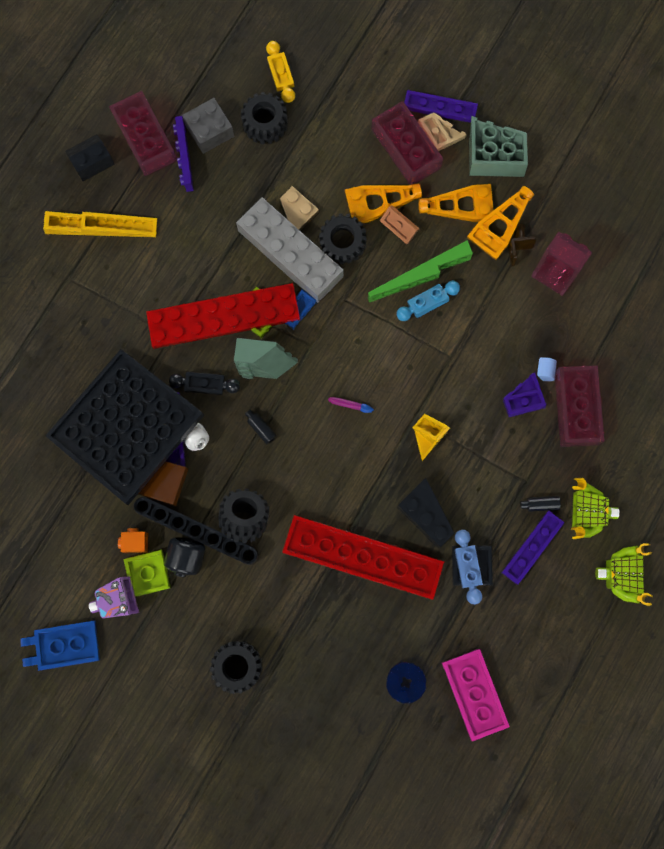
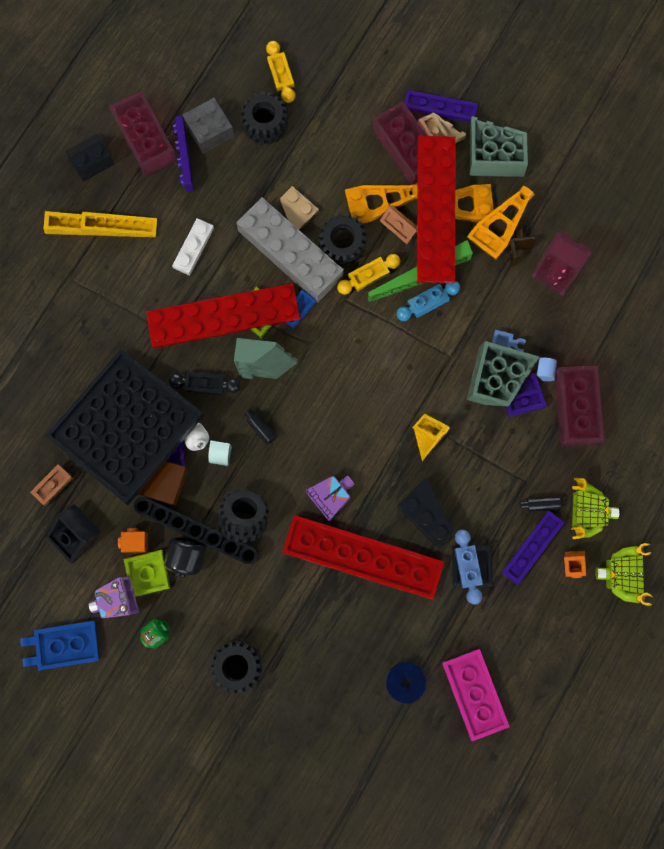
magenta piece [328,397,374,413] -> none
none -> nougat plate [30,464,73,506]
none -> black slope [45,504,101,564]
none -> green head [140,619,170,649]
none -> white plate [172,219,214,276]
none -> light aqua brick [209,441,232,466]
none -> medium lavender torso [306,475,355,521]
none -> yellow plate [337,254,401,295]
none -> red plate [416,135,456,284]
none -> sand green wedge [466,341,539,406]
none -> medium blue plate [492,330,526,352]
none -> orange brick [564,551,587,578]

